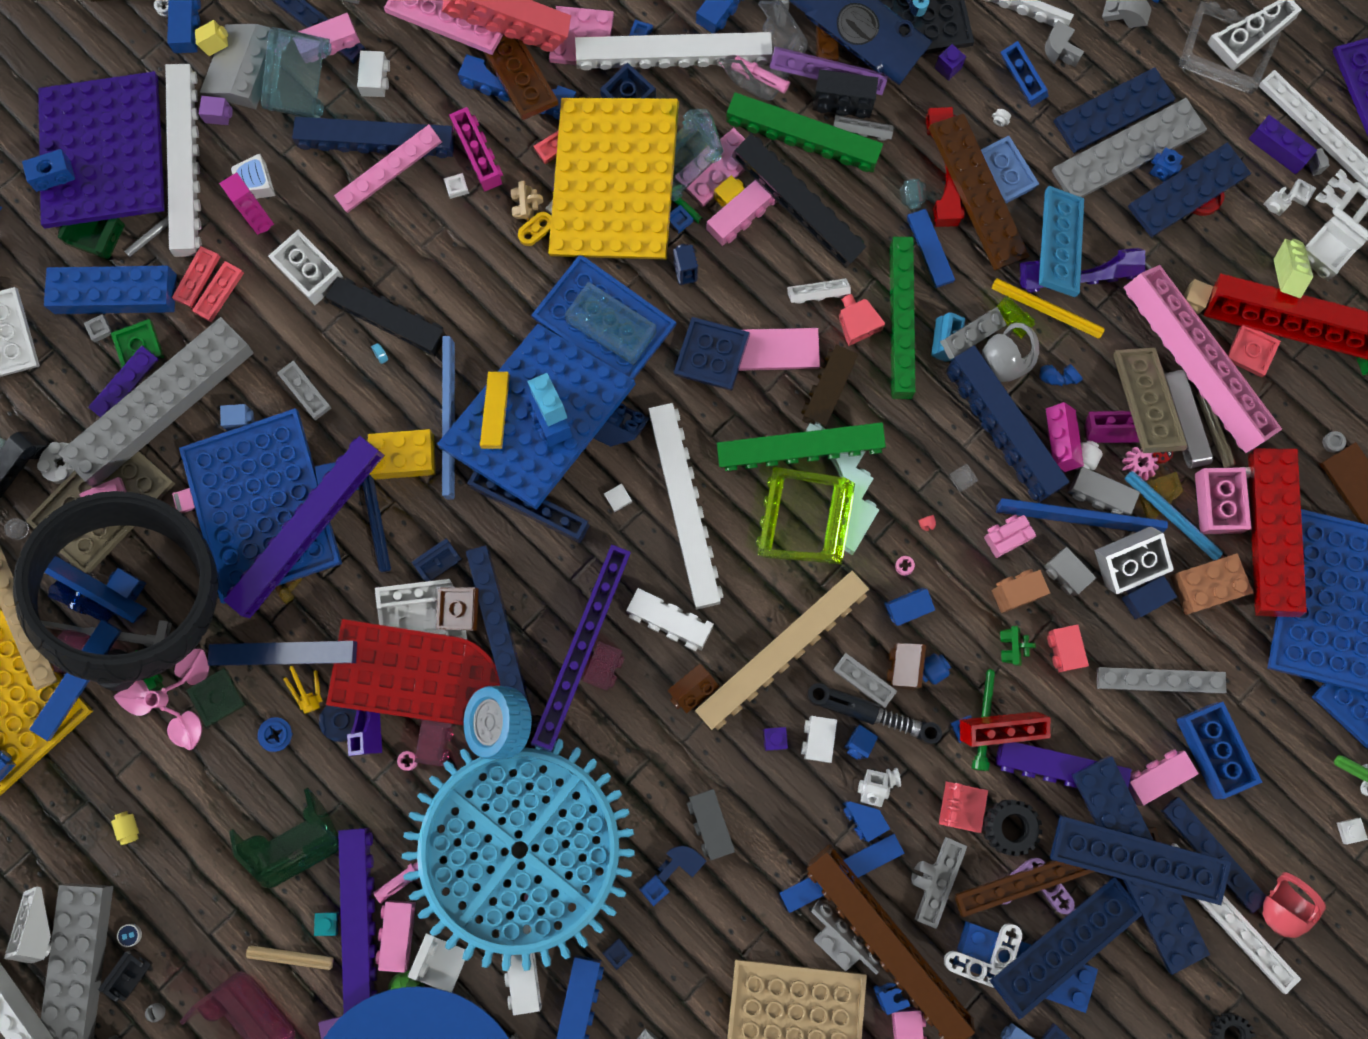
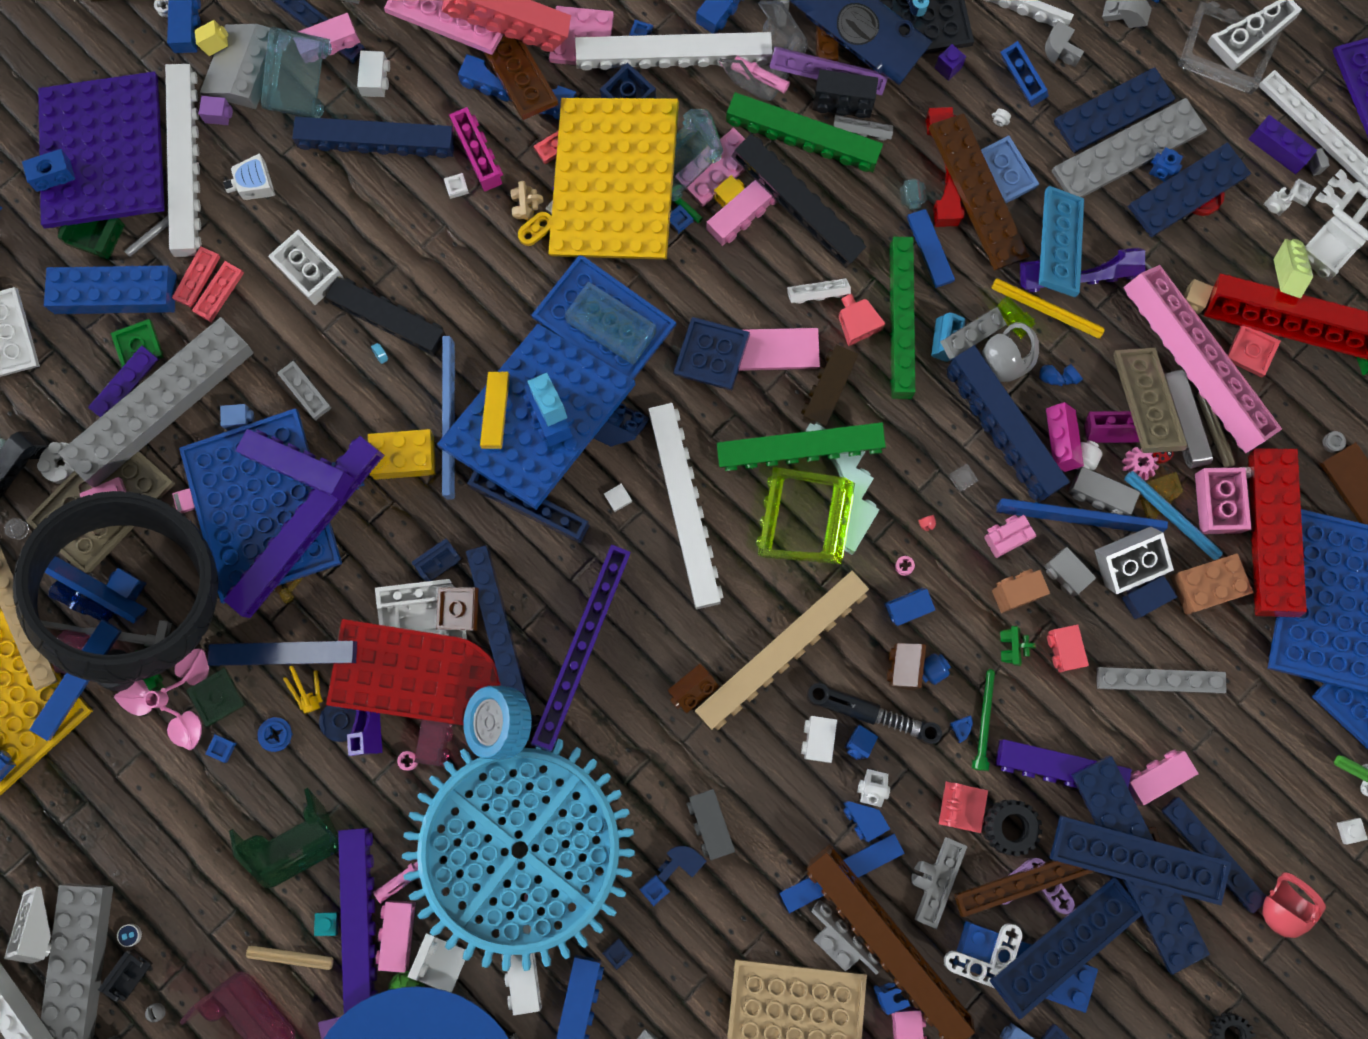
light grey plate [84,314,112,342] -> none
light yellow brick [111,811,139,845] -> none
dark pink brick [219,172,274,235] -> none
bright pink plate [334,125,442,213] -> none
dark blue axle [362,475,391,572] -> none
clear pink brick [583,641,625,692] -> none
white wedge [626,588,714,652] -> none
dark blue brick [673,244,698,285] -> none
dark purple brick [763,727,788,751] -> none
light grey plate [833,653,897,708] -> none
white bush [886,768,901,788] -> none
red brick [960,712,1051,747] -> none
white plate [1172,843,1301,994] -> none
blue brick [1176,702,1262,799] -> none
none -> blue plate [205,734,236,763]
none -> dark purple brick [235,429,354,501]

